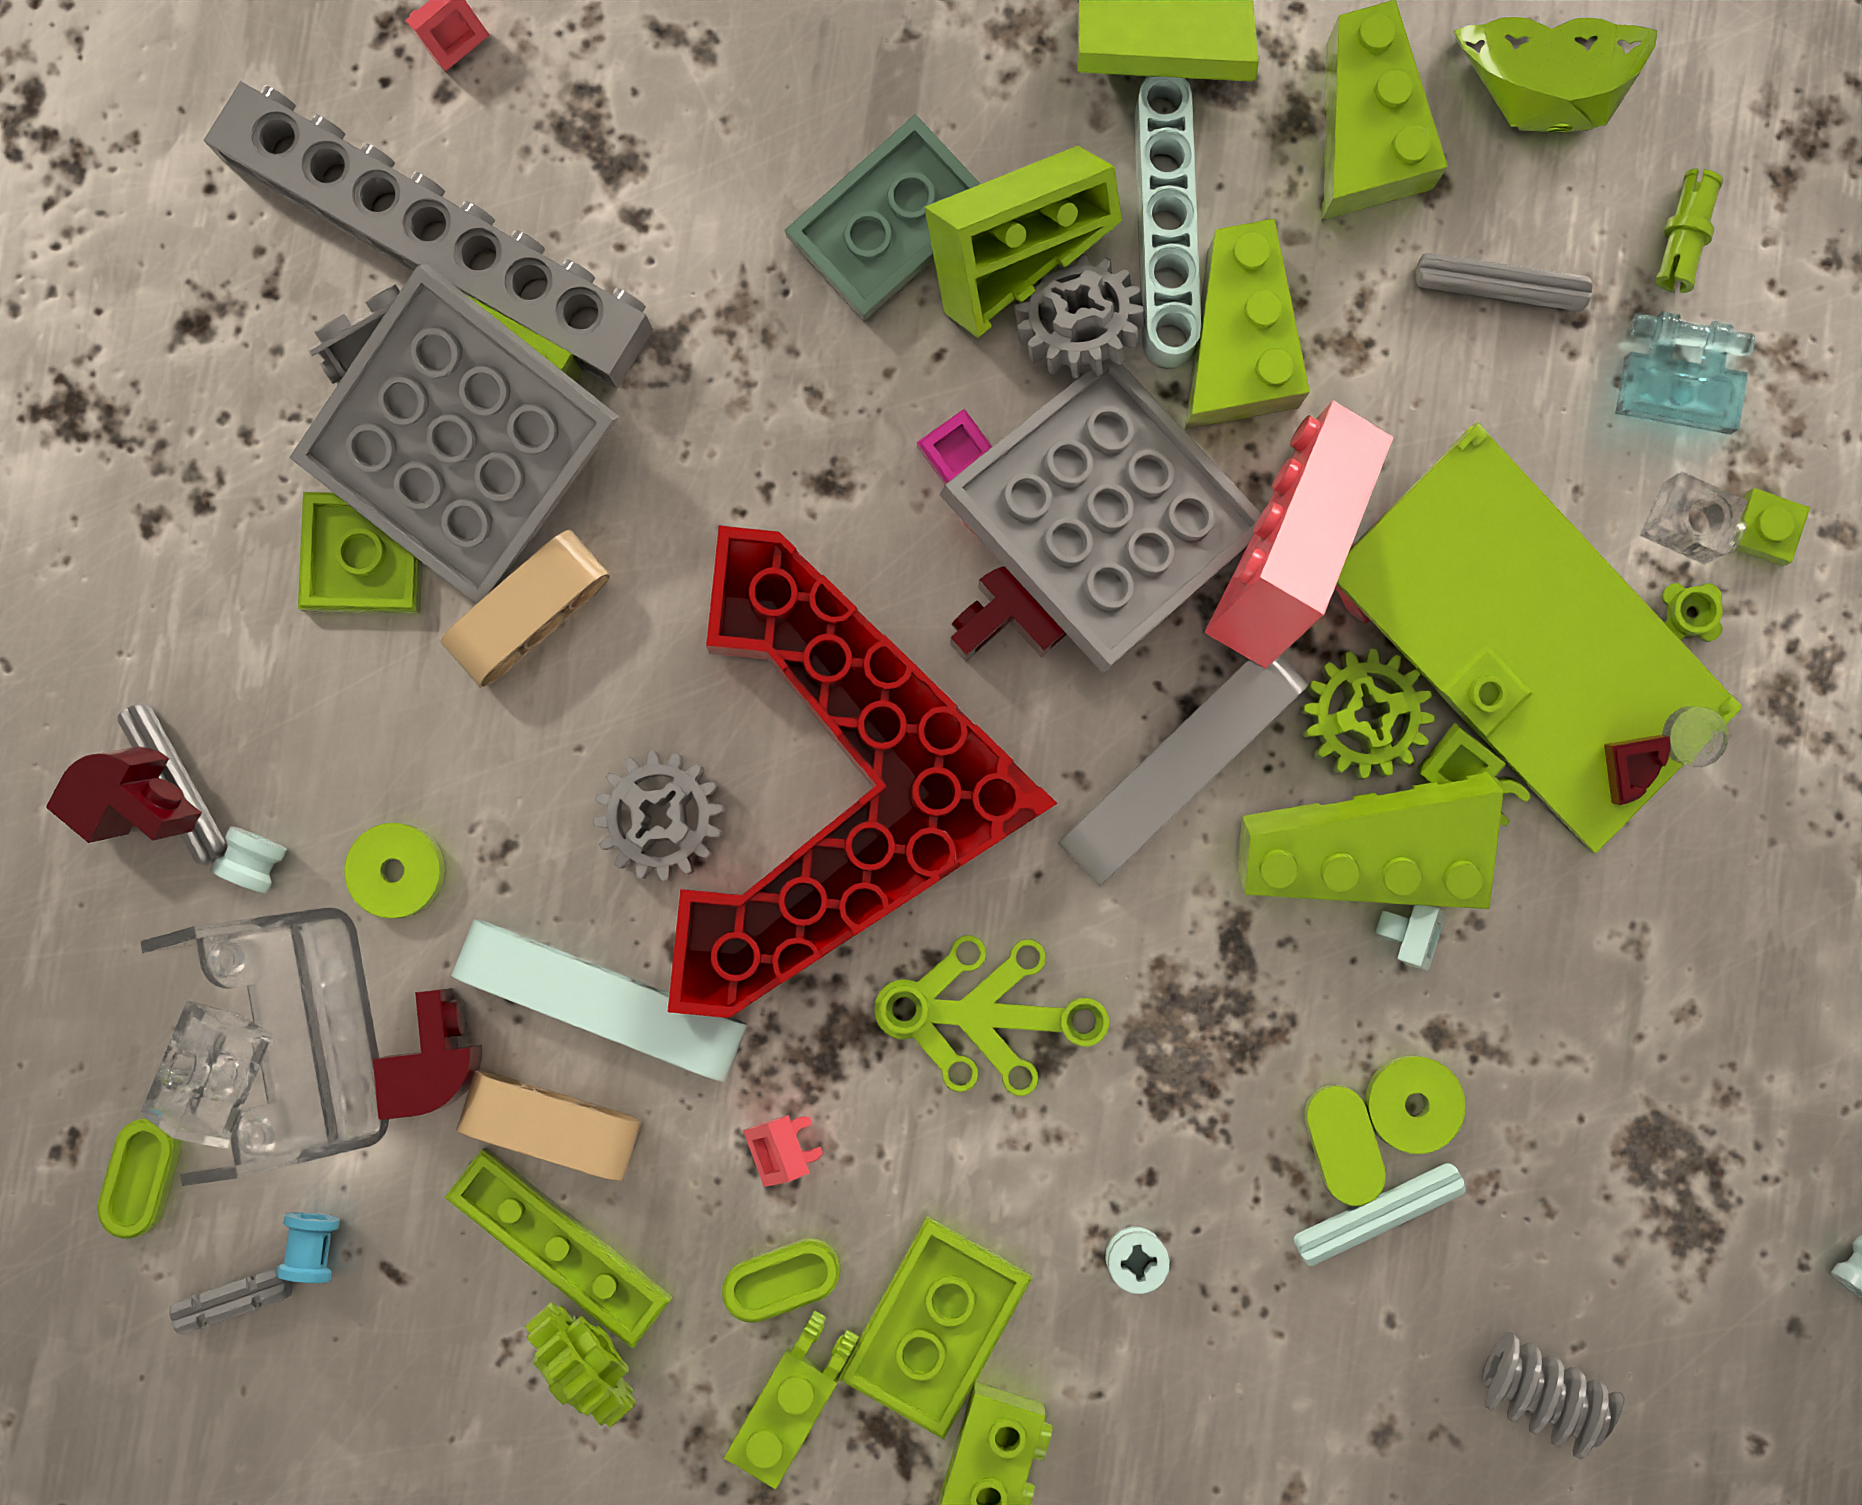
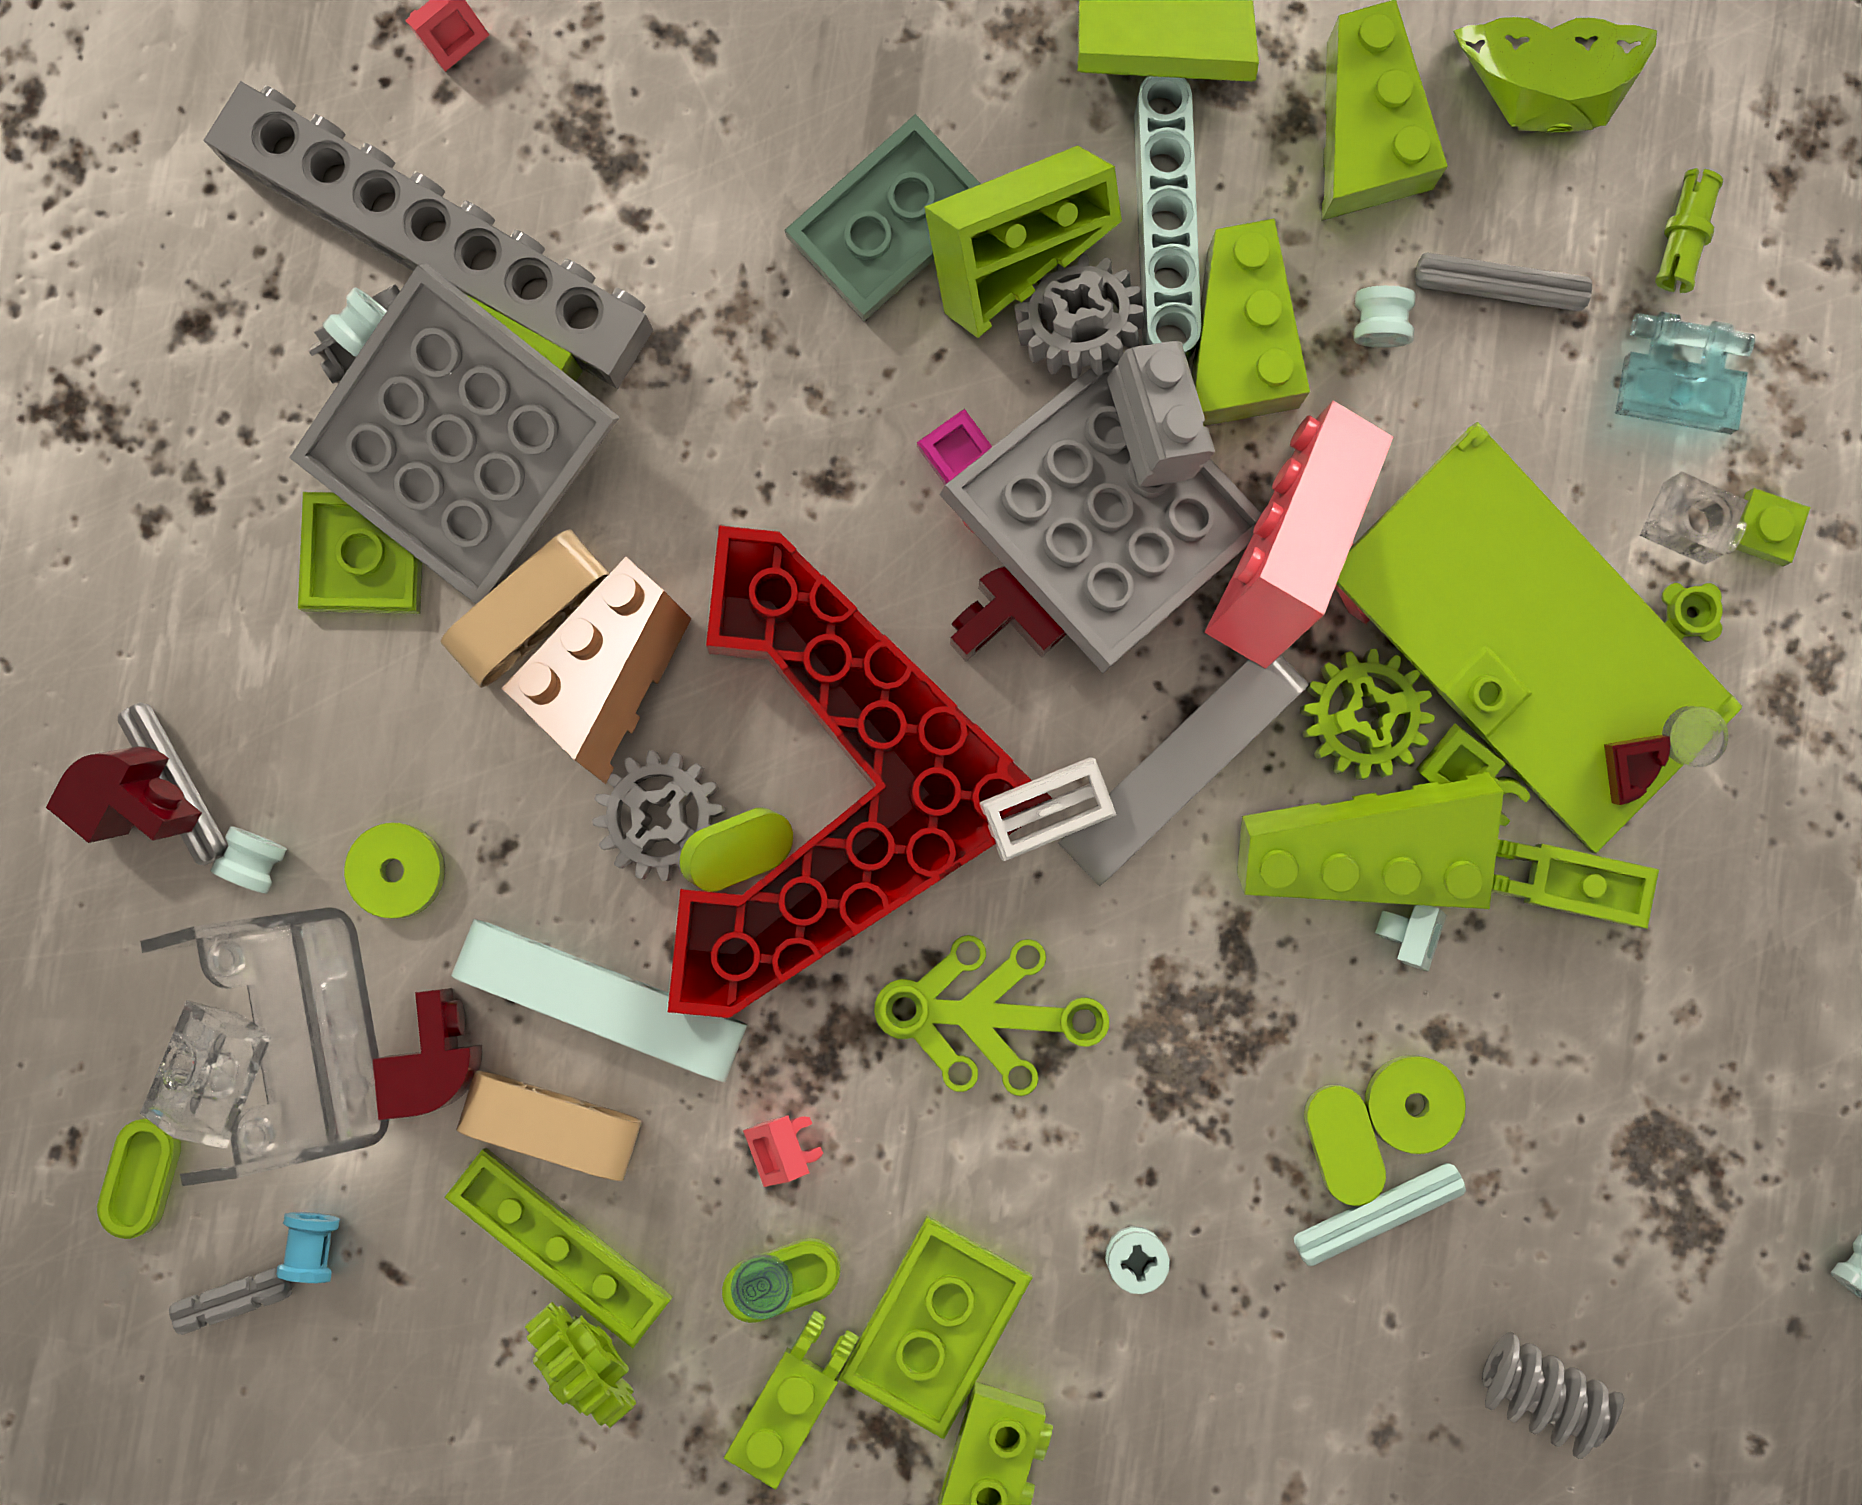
none -> light aqua wheel [323,287,387,357]
none -> wedge [501,557,692,784]
none -> lime tile [680,807,793,892]
none -> clear light blue tile [731,1254,794,1319]
none -> white tile [979,757,1117,861]
none -> light grey brick [1107,341,1215,488]
none -> light aqua wheel [1354,285,1415,348]
none -> lime hinge [1492,839,1659,929]

